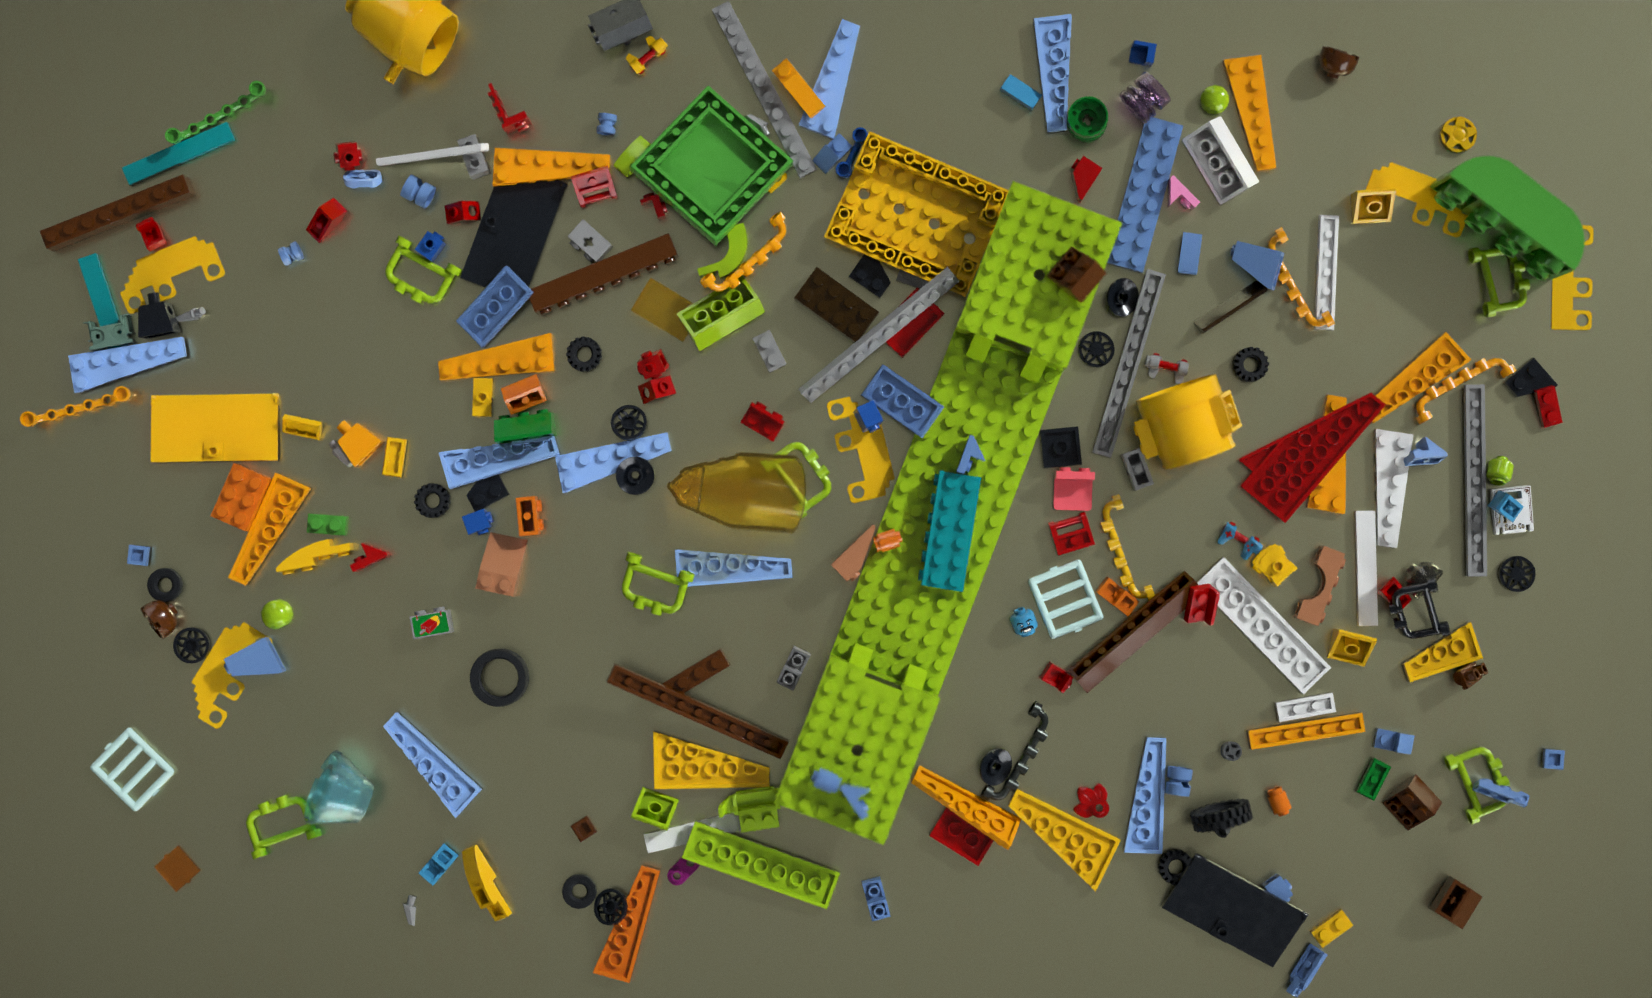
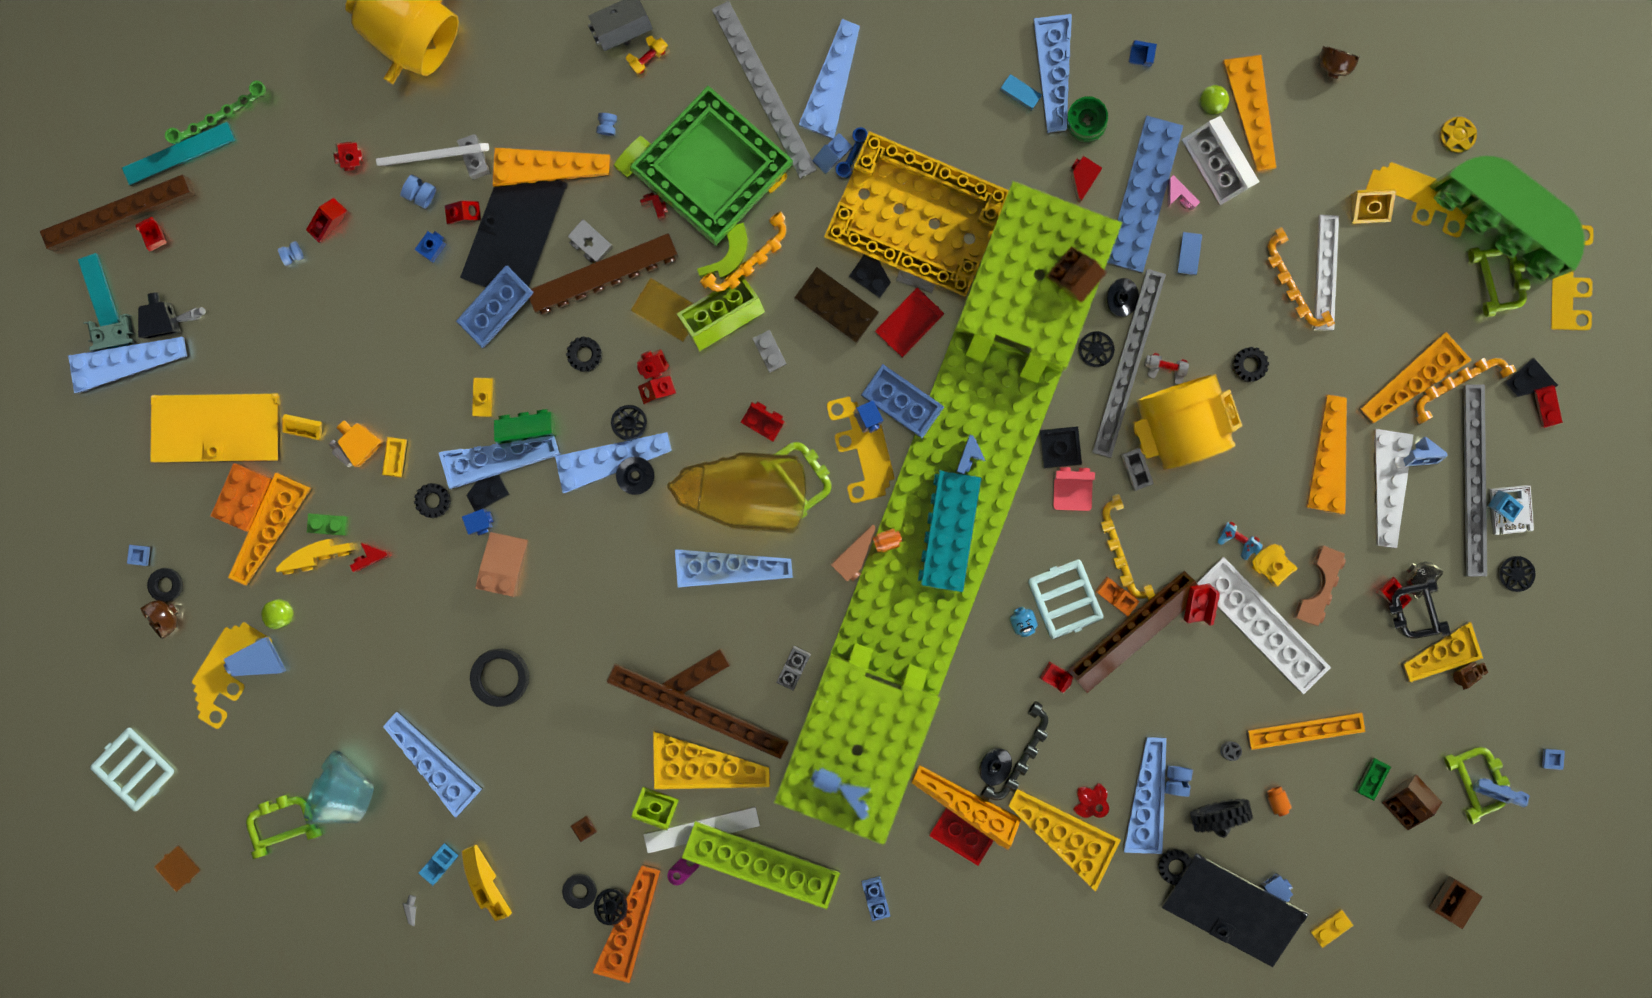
light orange bar [20,386,131,427] -> none
yellow piece [120,236,225,314] -> none
black wheel [173,627,210,663] -> none
light blue plate [343,169,382,188] -> none
lime bar [385,235,462,304] -> none
brick [409,607,454,639] -> none
light orange wing [438,333,555,381] -> none
red plate [488,83,532,135] -> none
orange brick [501,374,547,415] -> none
orange brick [516,496,544,536] -> none
plate [571,166,618,208] -> none
lime bar [621,552,695,616] -> none
lime plate [718,786,781,833] -> none
light grey bar [744,114,770,136] -> none
light orange slope [772,58,826,119] -> none
light grey plate [799,267,959,403] -> none
red plate [1048,512,1095,556] -> none
clear purple wheel [1119,71,1171,124] -> none
dark brown slope [1194,281,1268,334] -> none
medium blue slope [1231,241,1285,291] -> none
red wing [1239,393,1386,523] -> none
white plate [1275,693,1336,722] -> none
medium blue hinge [1286,944,1327,998] -> none
yellow slope [1327,629,1377,667] -> none
white tile [1354,511,1378,626] -> none
medium blue slope [1373,728,1415,755] -> none
lime head [1486,456,1514,486] -> none

